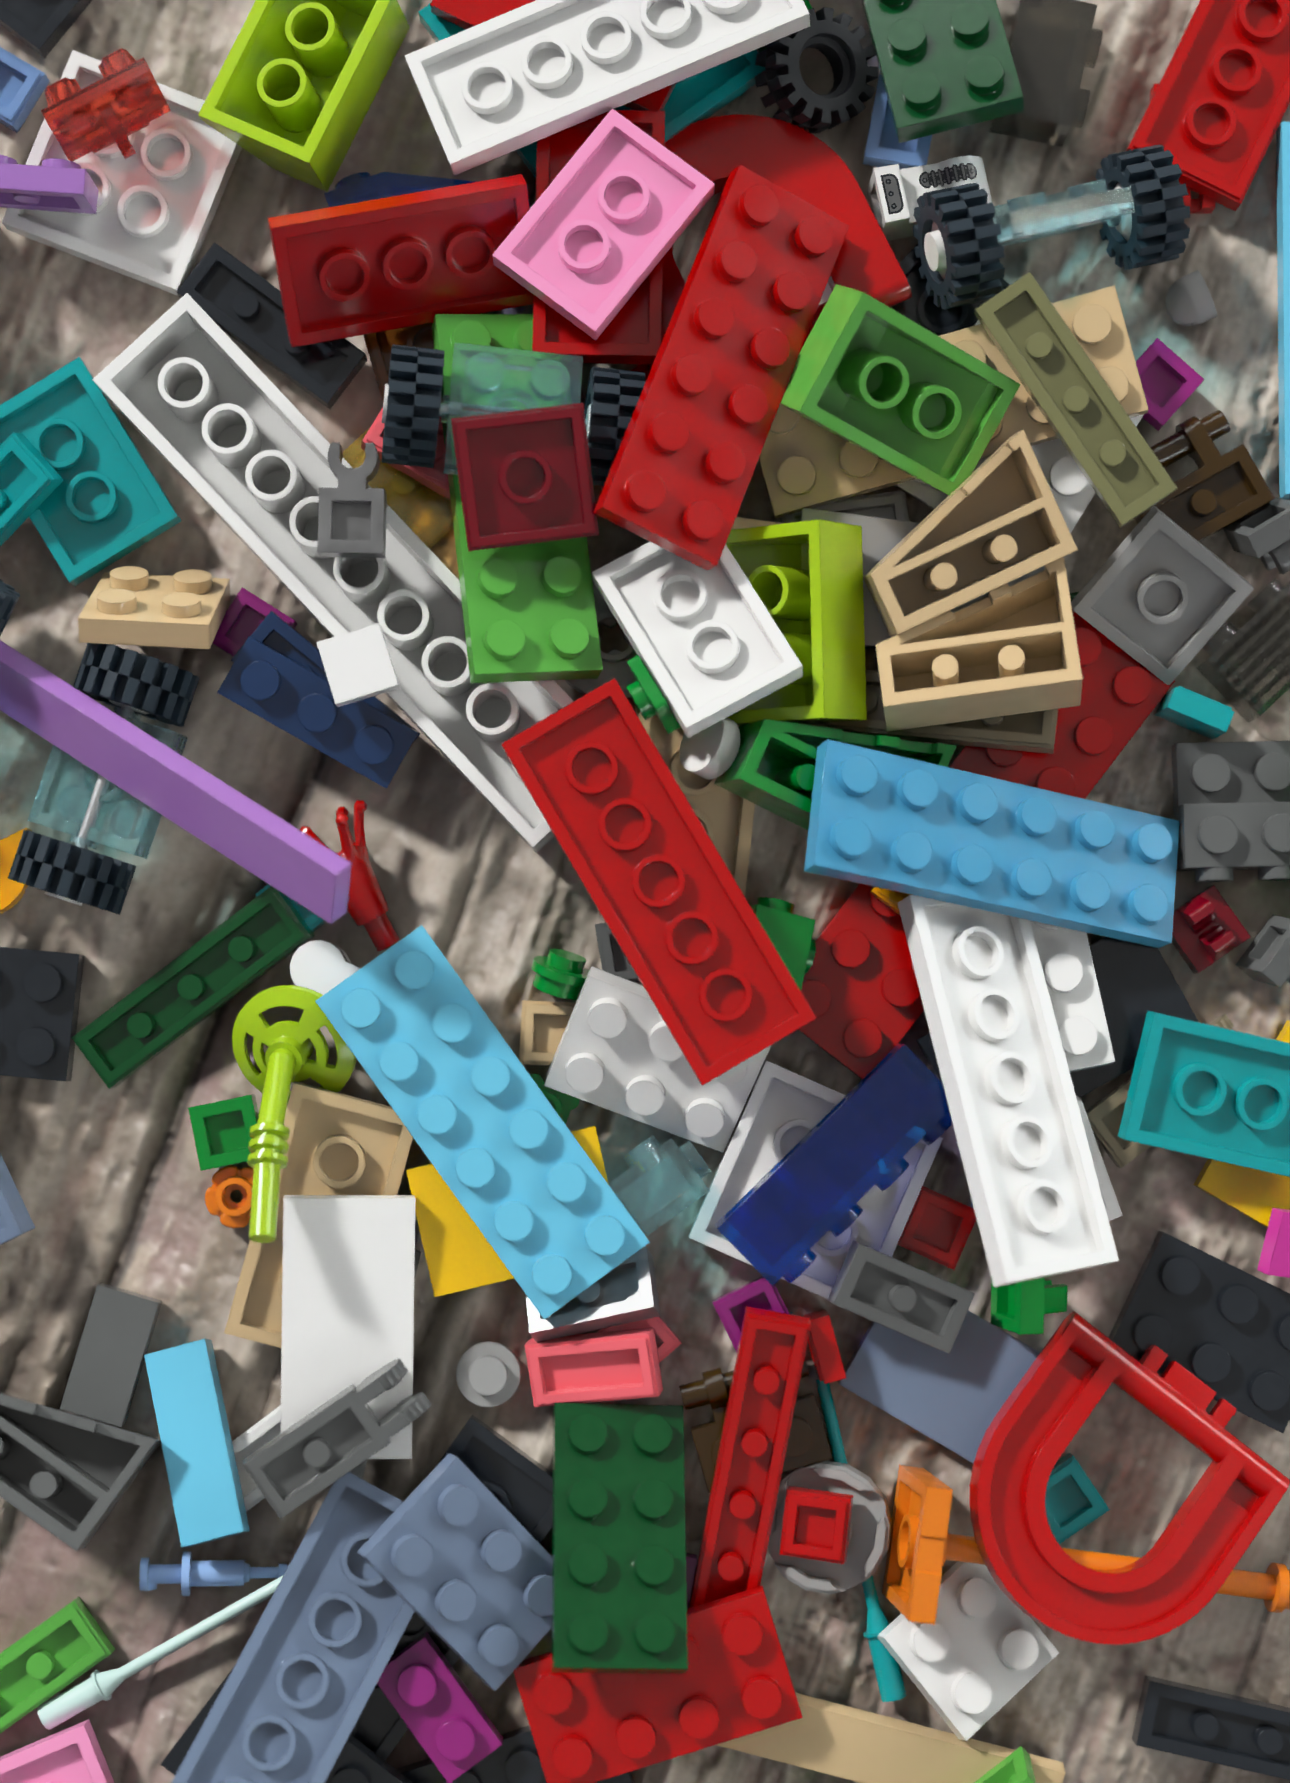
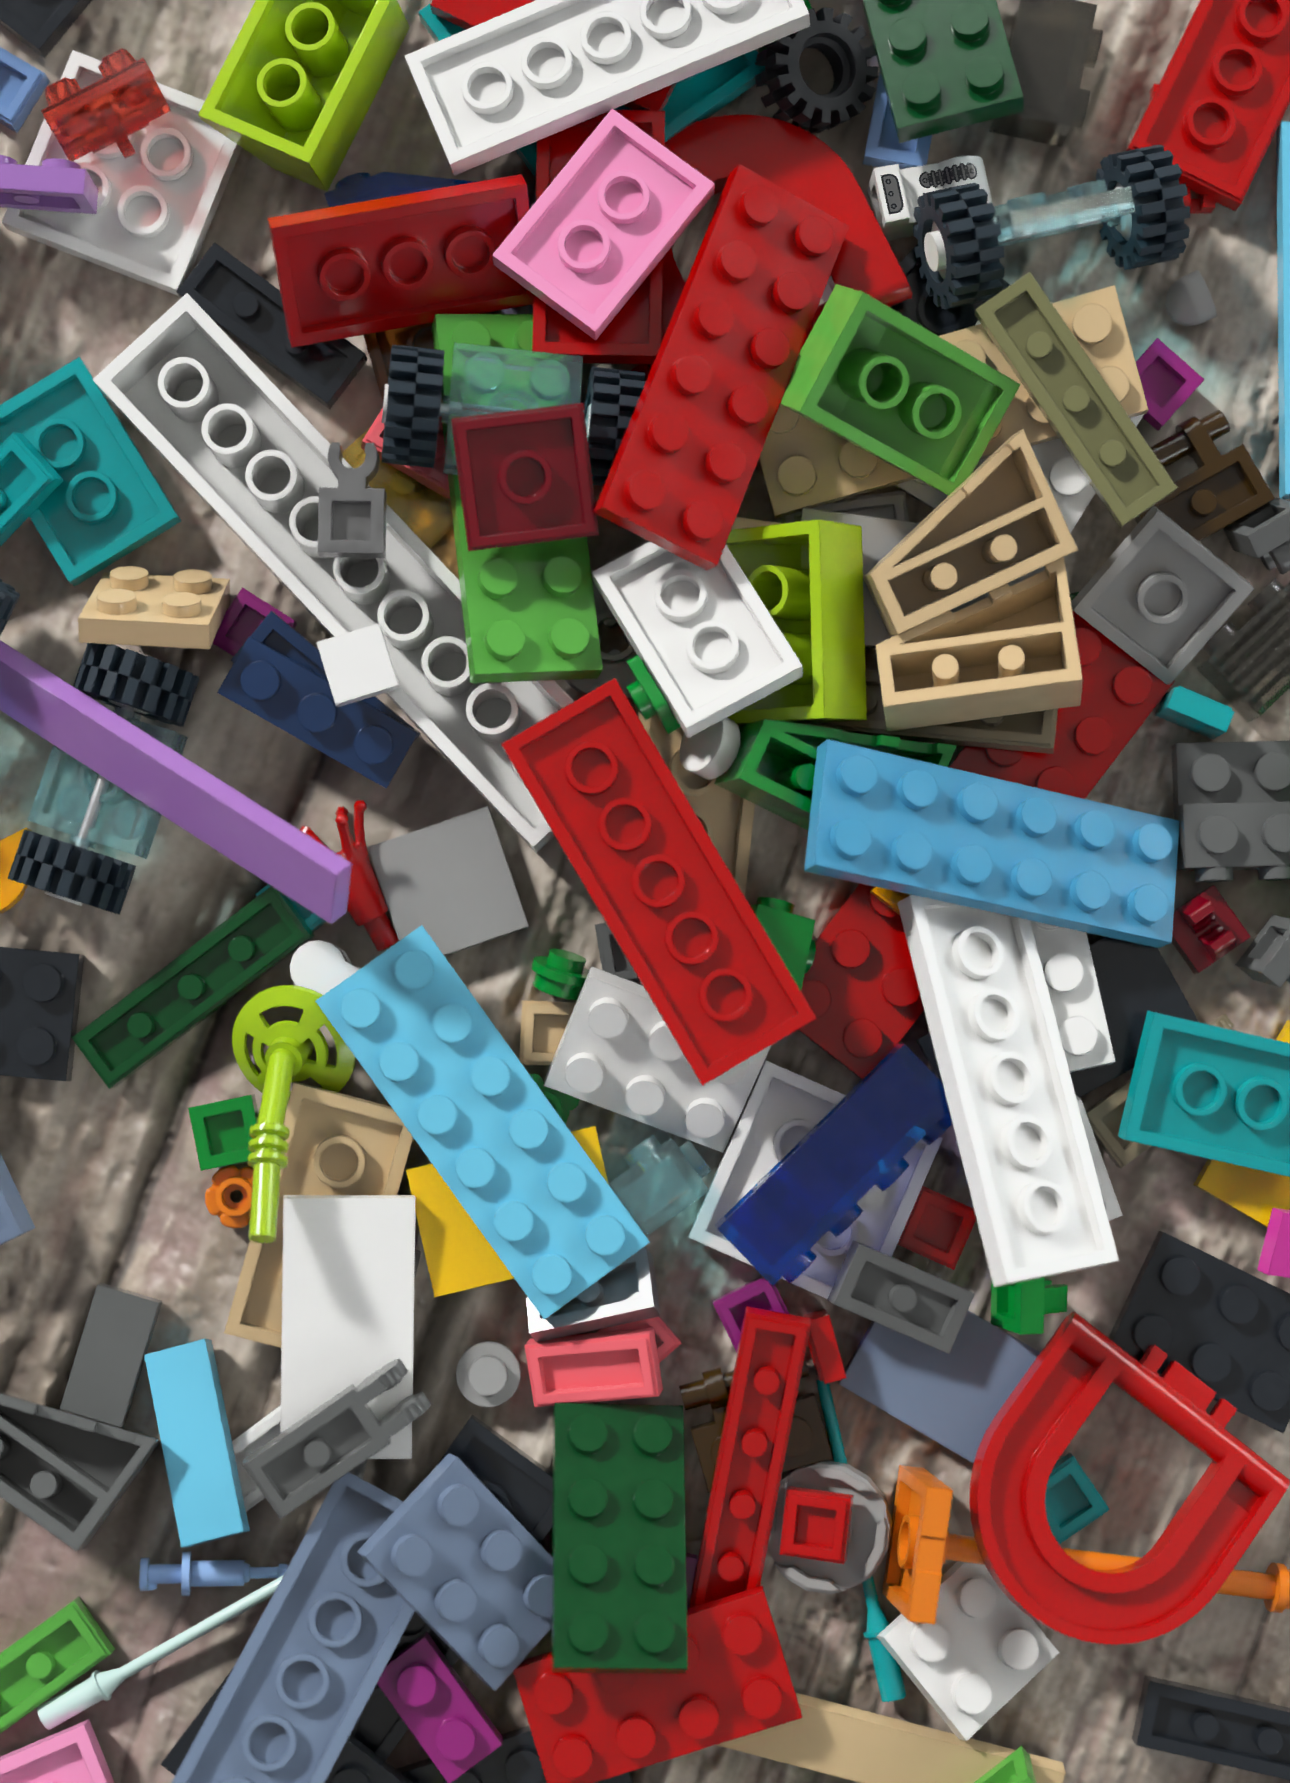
none -> light grey tile [368,806,529,956]

